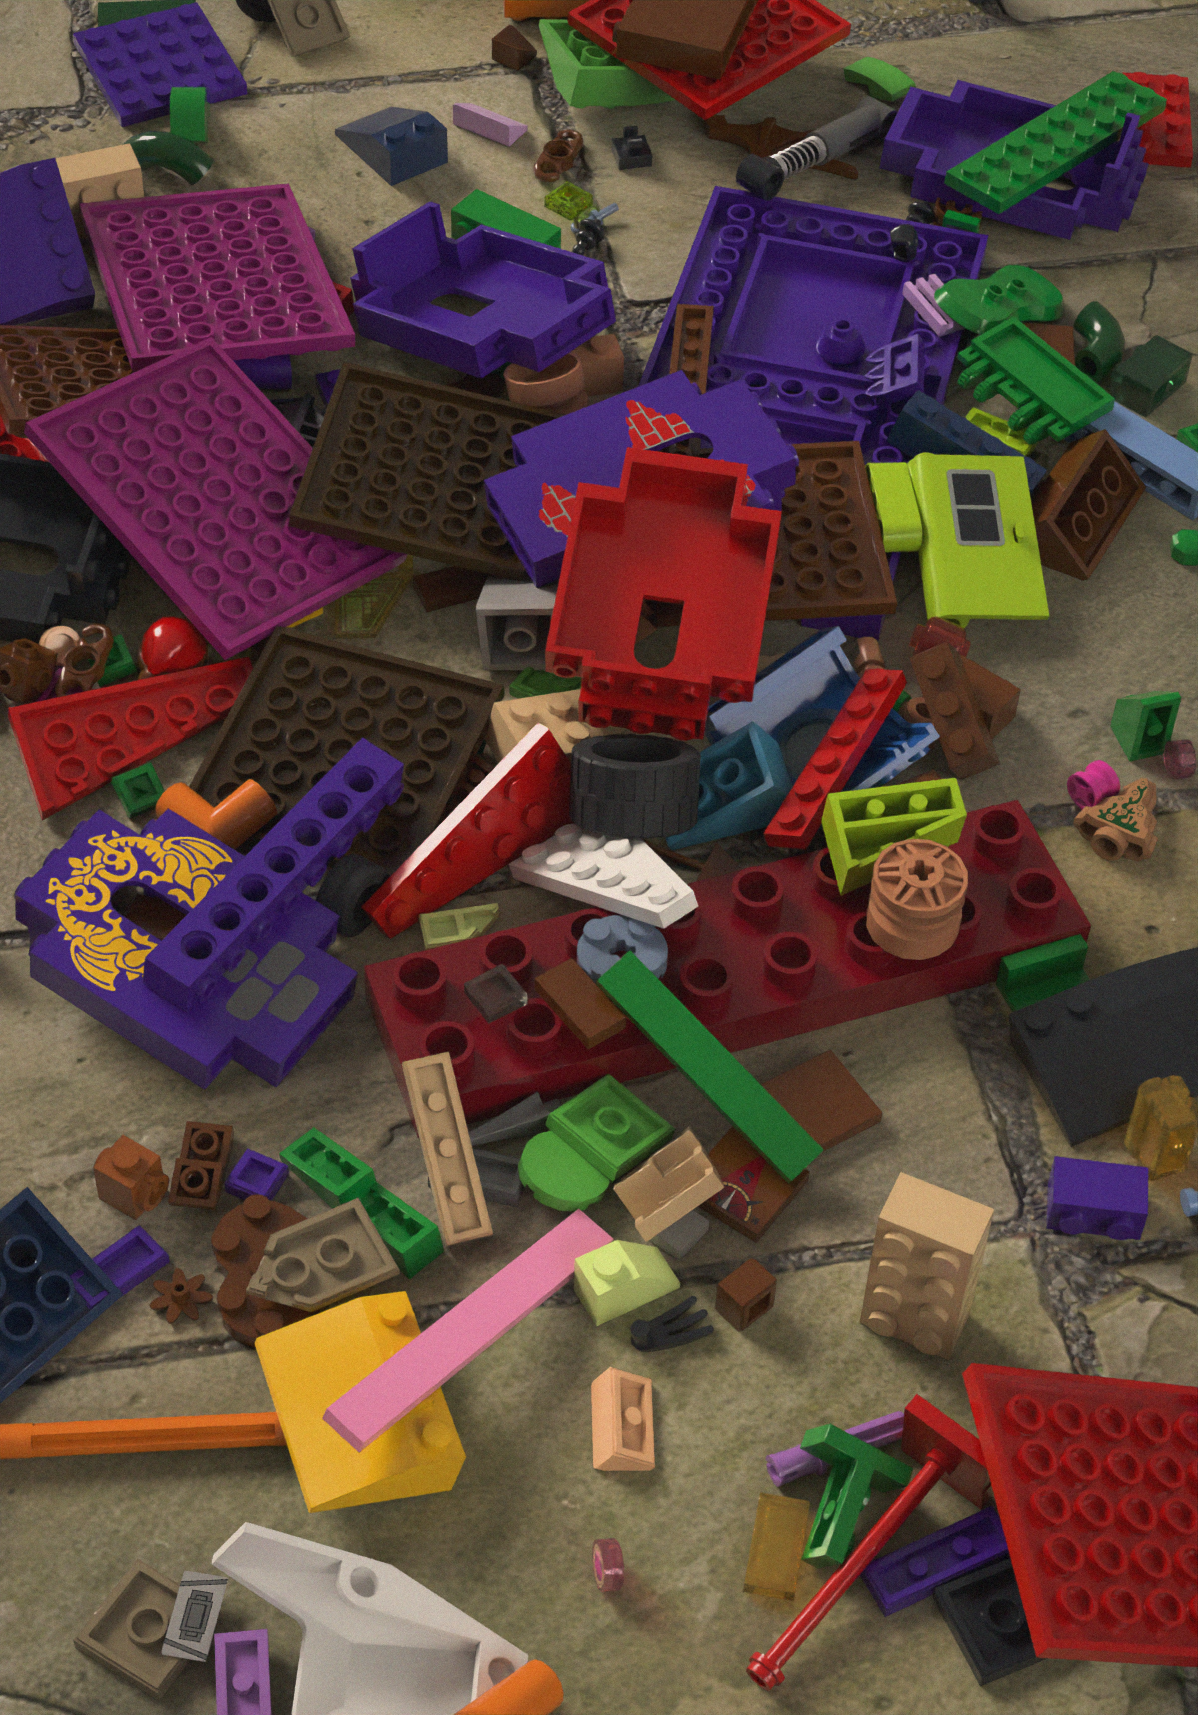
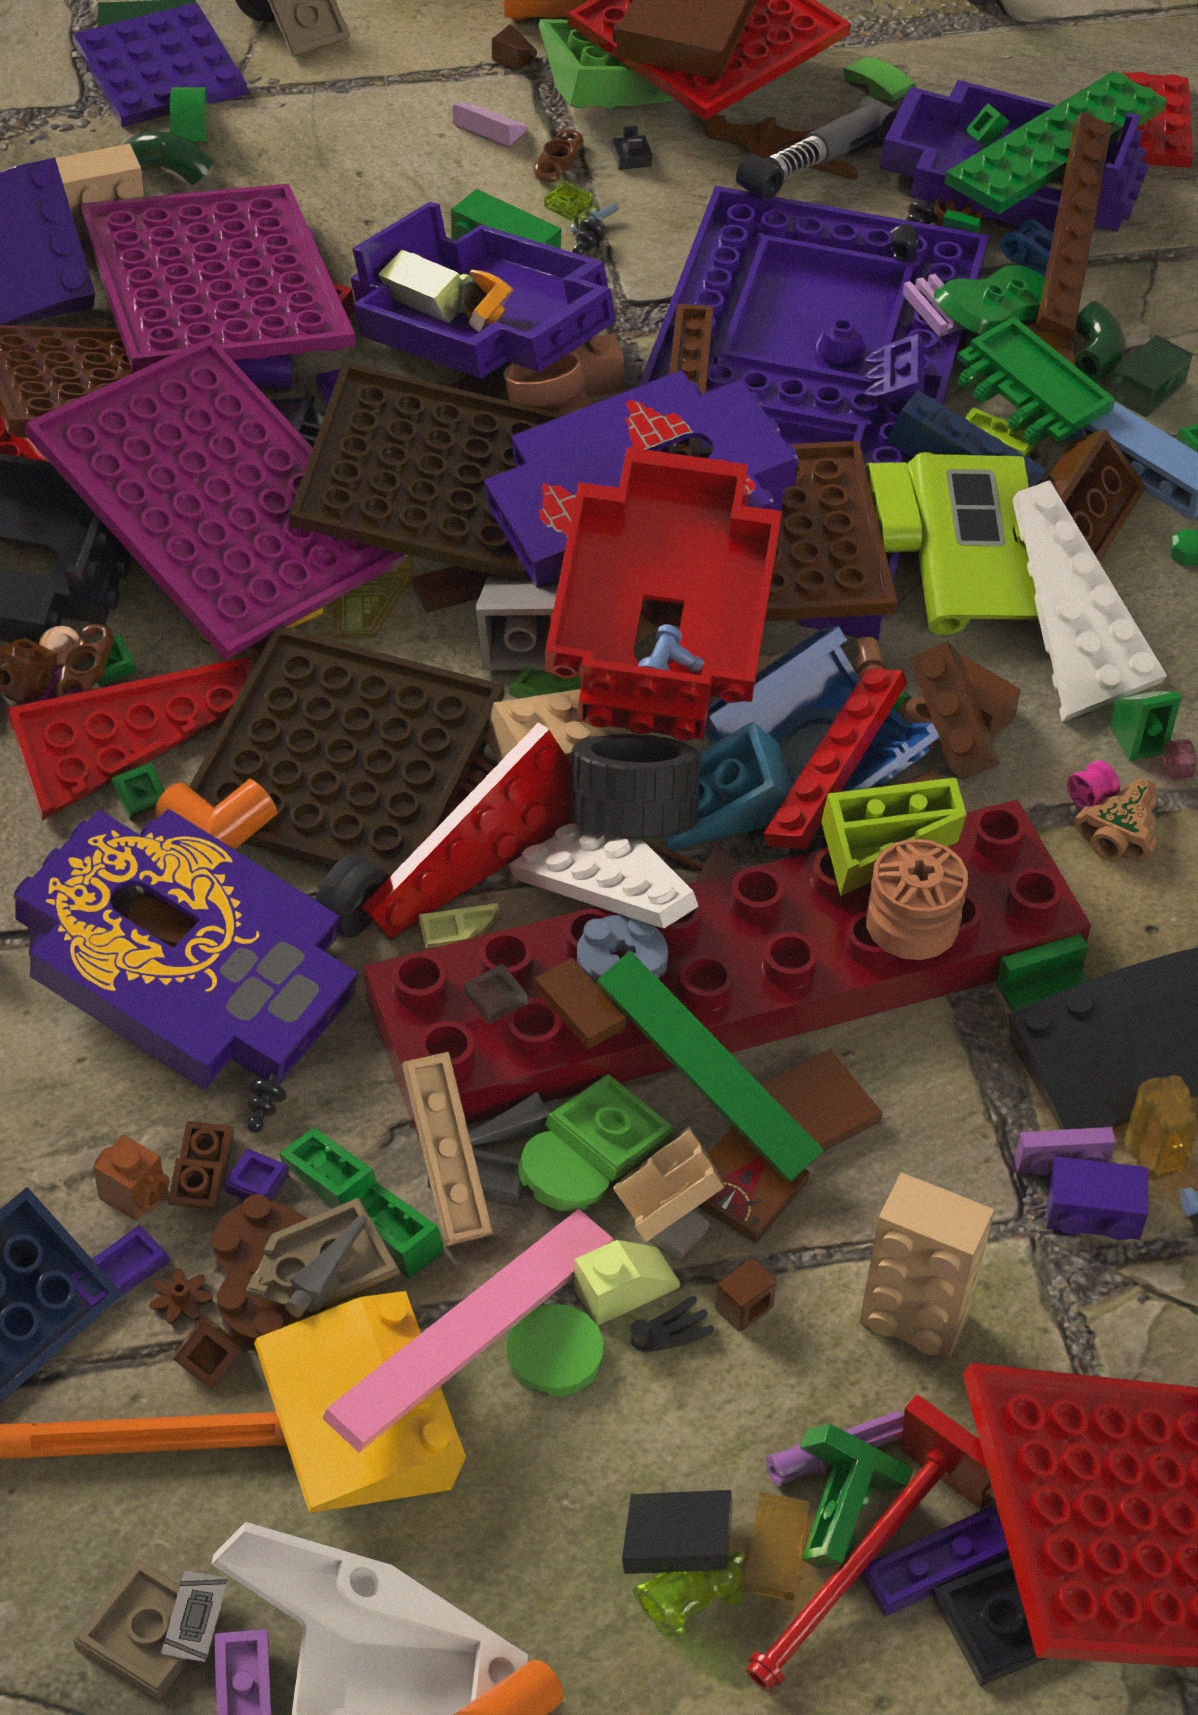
red piece [135,616,208,680] -> none
dark purple brick [143,737,404,1012] -> none
dark blue slope [335,106,448,186] -> none
light nougat slope [591,1367,655,1471] -> none
clear pink tile [592,1538,624,1592] -> none
clear red head [908,616,971,657] -> none
none -> reddish brown slope [173,1315,243,1389]
none -> black hair [247,1074,287,1133]
none -> dark grey piece [285,1215,367,1317]
none -> yellowish green brick [378,250,473,323]
none -> black piece [456,281,487,320]
none -> light orange plate [468,269,514,332]
none -> bright green tile [507,1303,604,1397]
none -> black tile [622,1490,733,1574]
none -> clear neon green animal [633,1551,745,1638]
none -> medium blue piece [638,624,704,675]
none -> green plate [966,103,1010,148]
none -> blue piece [1001,219,1053,277]
none -> white wing [1012,480,1167,722]
none -> medium lavender plate [1014,1127,1116,1175]
none -> reddish brown plate [1036,111,1112,338]

